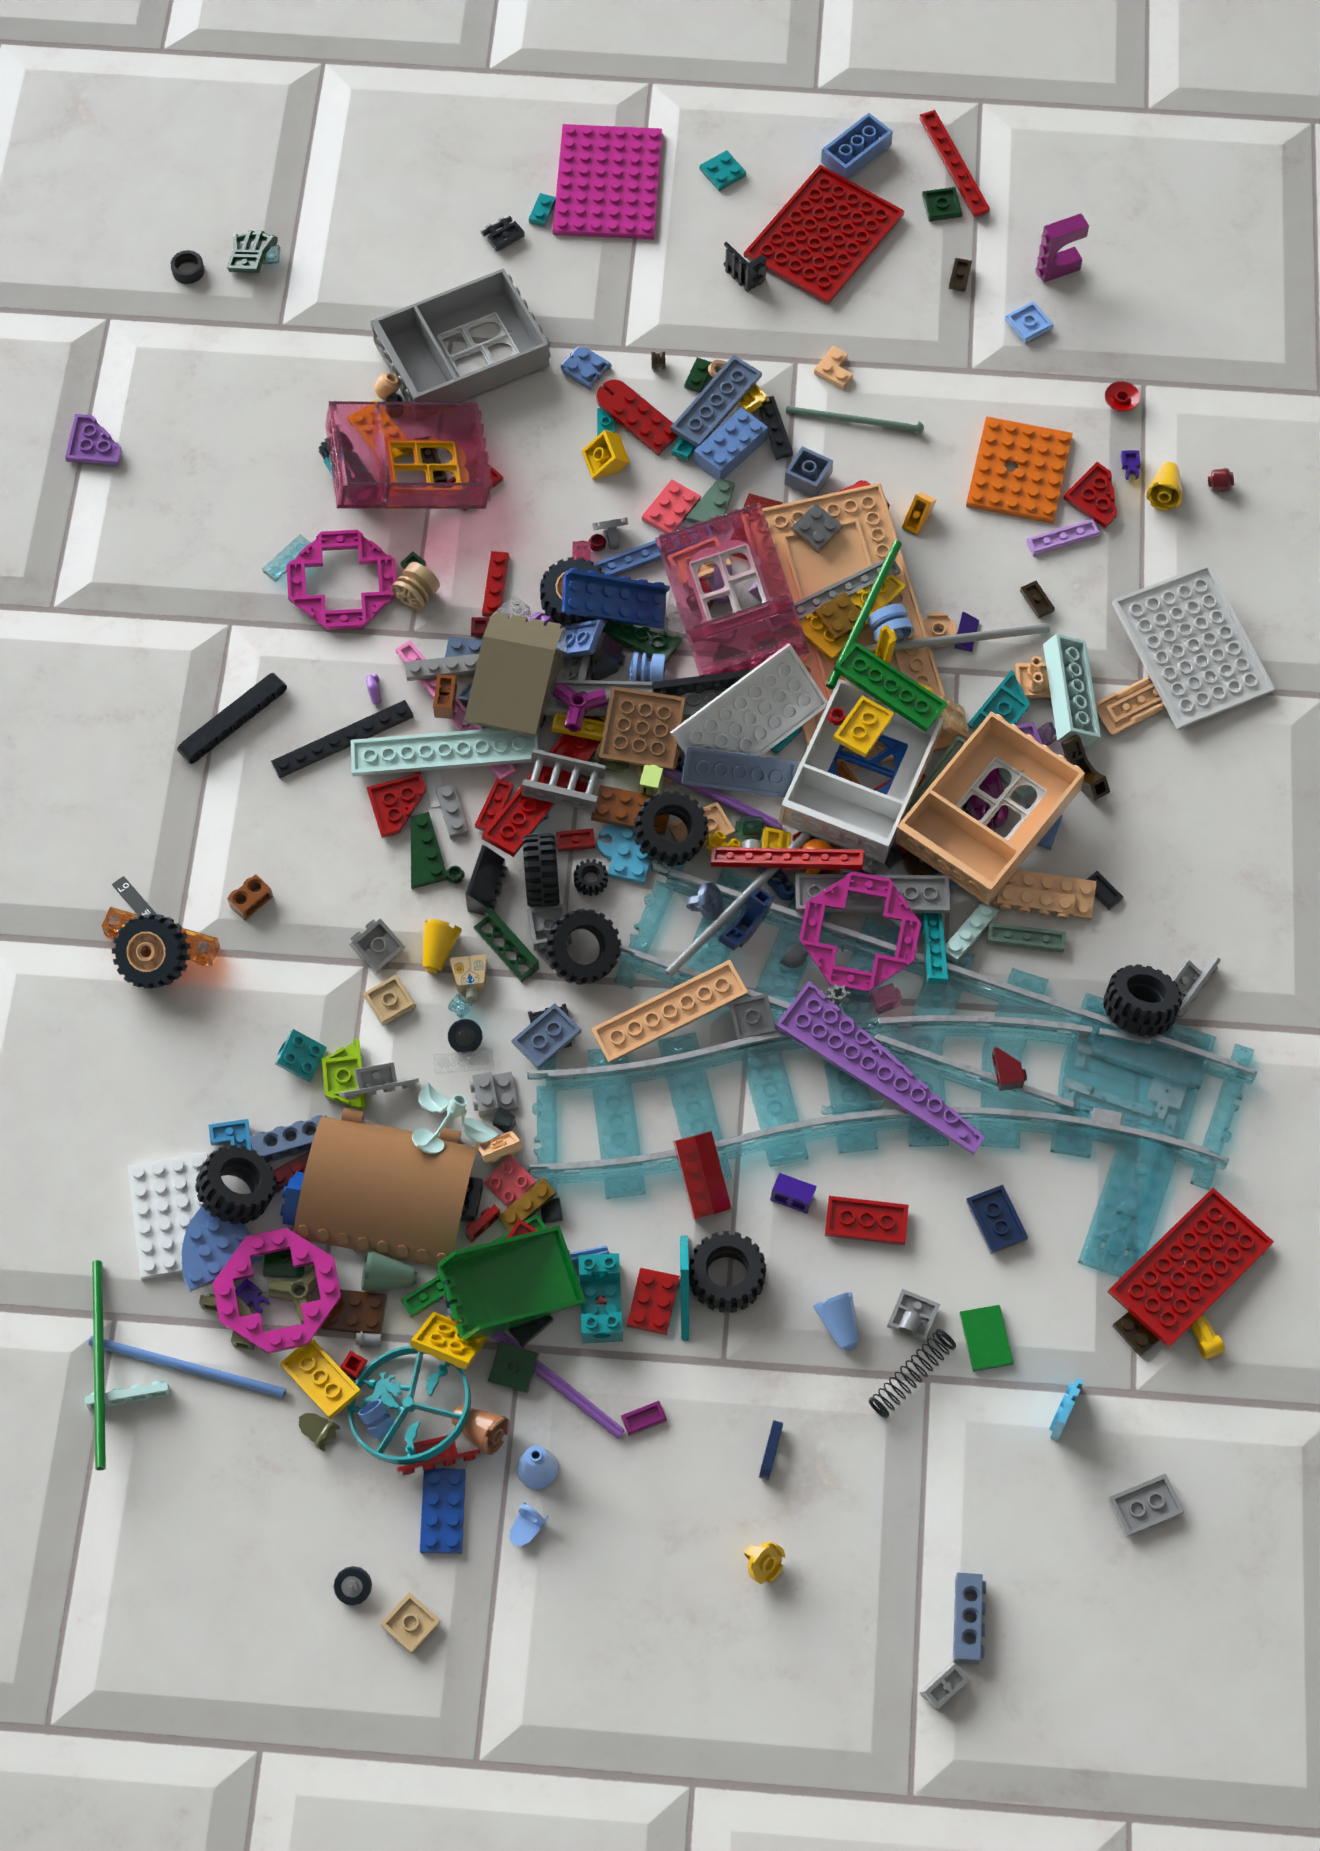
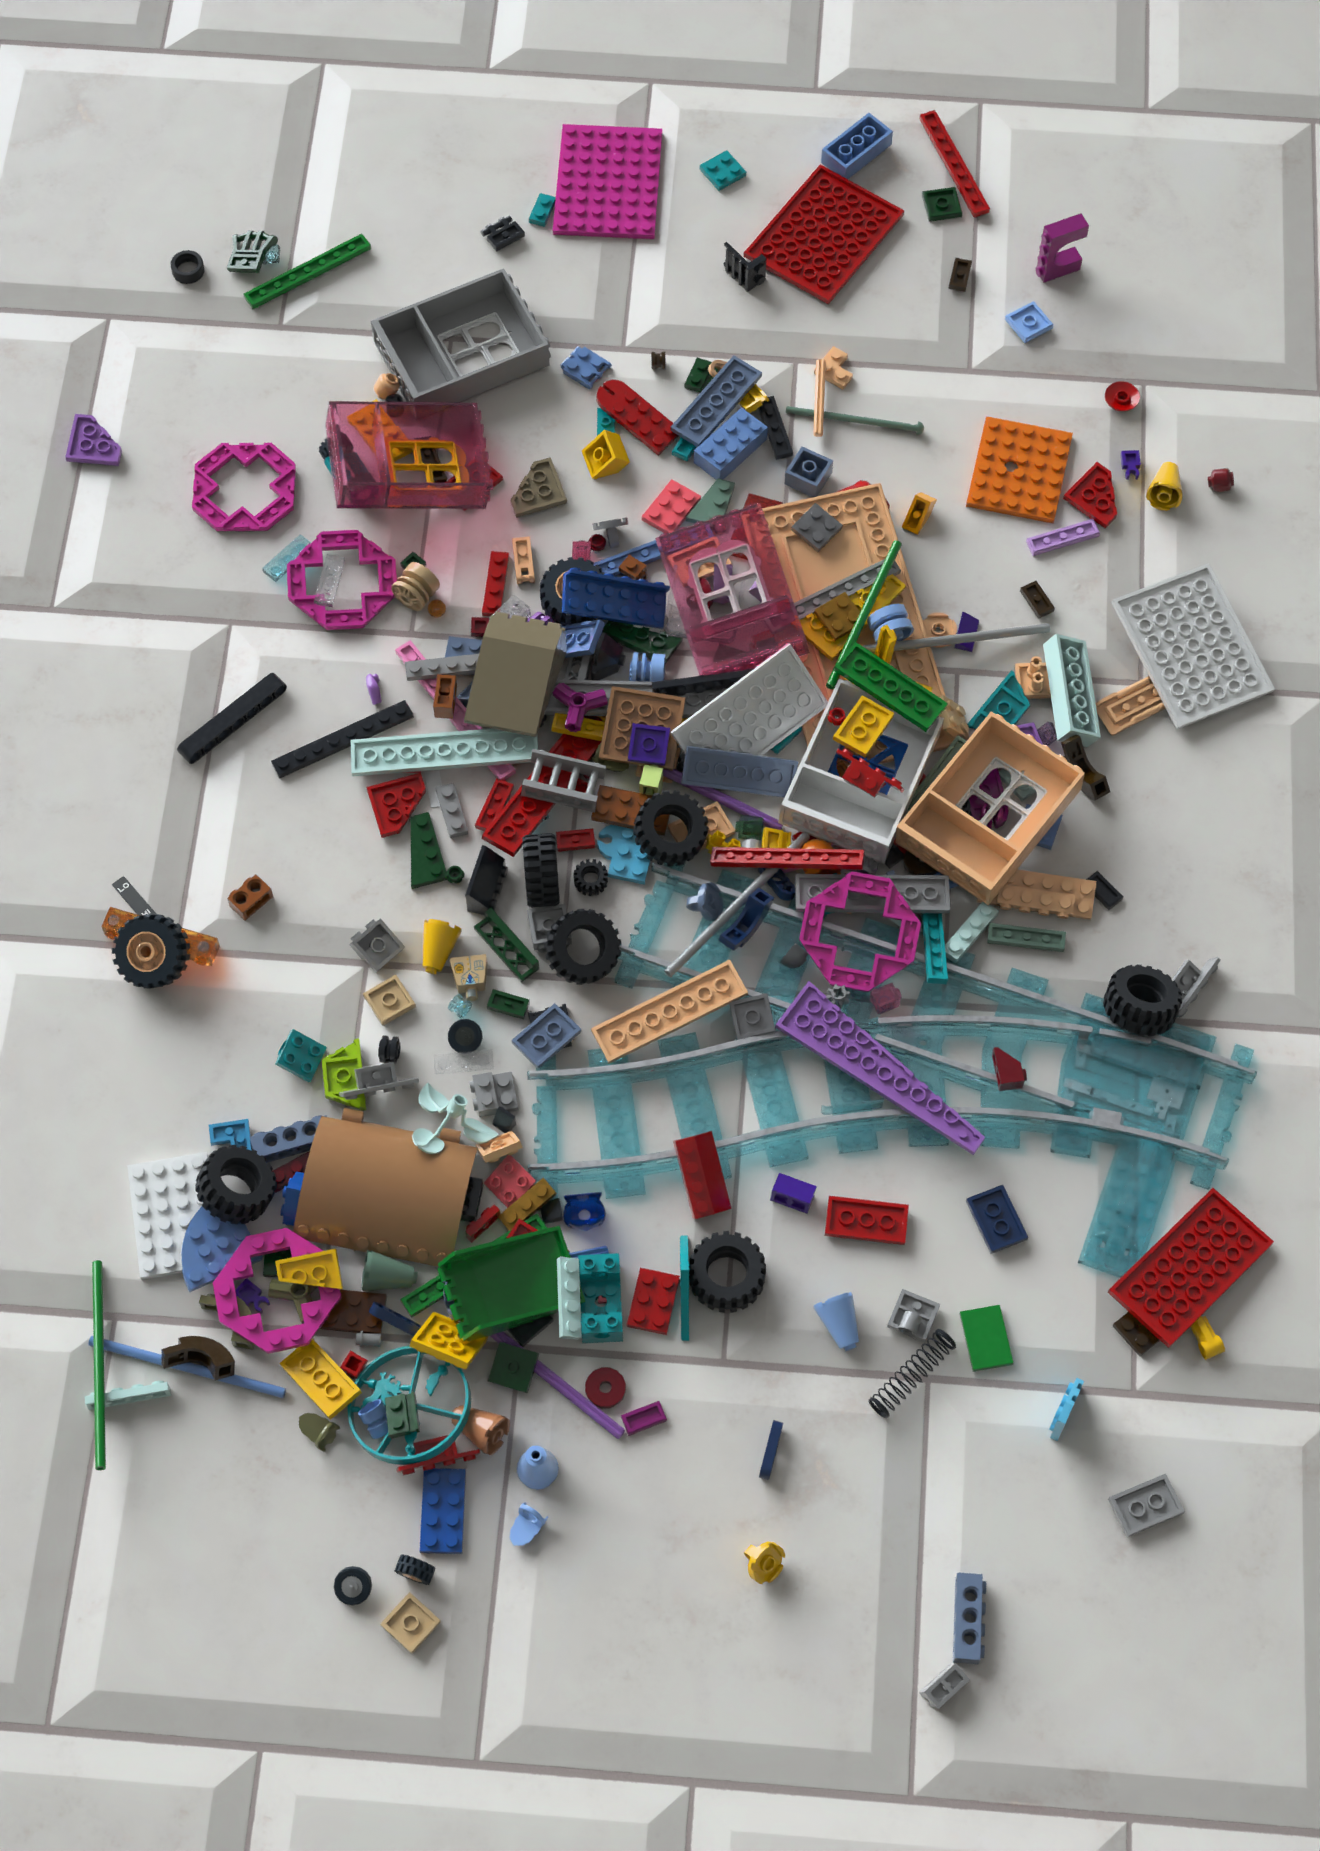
none -> dark brown arch [161,1336,235,1381]
none -> dark pink plate [192,443,296,531]
none -> green plate [244,233,371,309]
none -> yellow wing [275,1249,344,1290]
none -> clear plate [314,554,345,607]
none -> dark blue beam [369,1302,422,1336]
none -> black wheel [378,1035,401,1064]
none -> dark green plate [385,1391,420,1439]
none -> black wheel [394,1554,436,1585]
none -> clear orange plate [428,599,446,617]
none -> dark green plate [487,989,530,1020]
none -> dark tan plate [511,457,567,518]
none -> light nougat plate [512,536,535,584]
none -> light aqua plate [557,1257,582,1340]
none -> clear blue piece [563,1192,606,1231]
none -> dark red tile [585,1367,626,1409]
none -> dark orange bracket [618,555,648,580]
none -> dark purple plate [628,723,670,766]
none -> light nougat axle [813,359,826,437]
none -> red bracket [836,748,904,798]

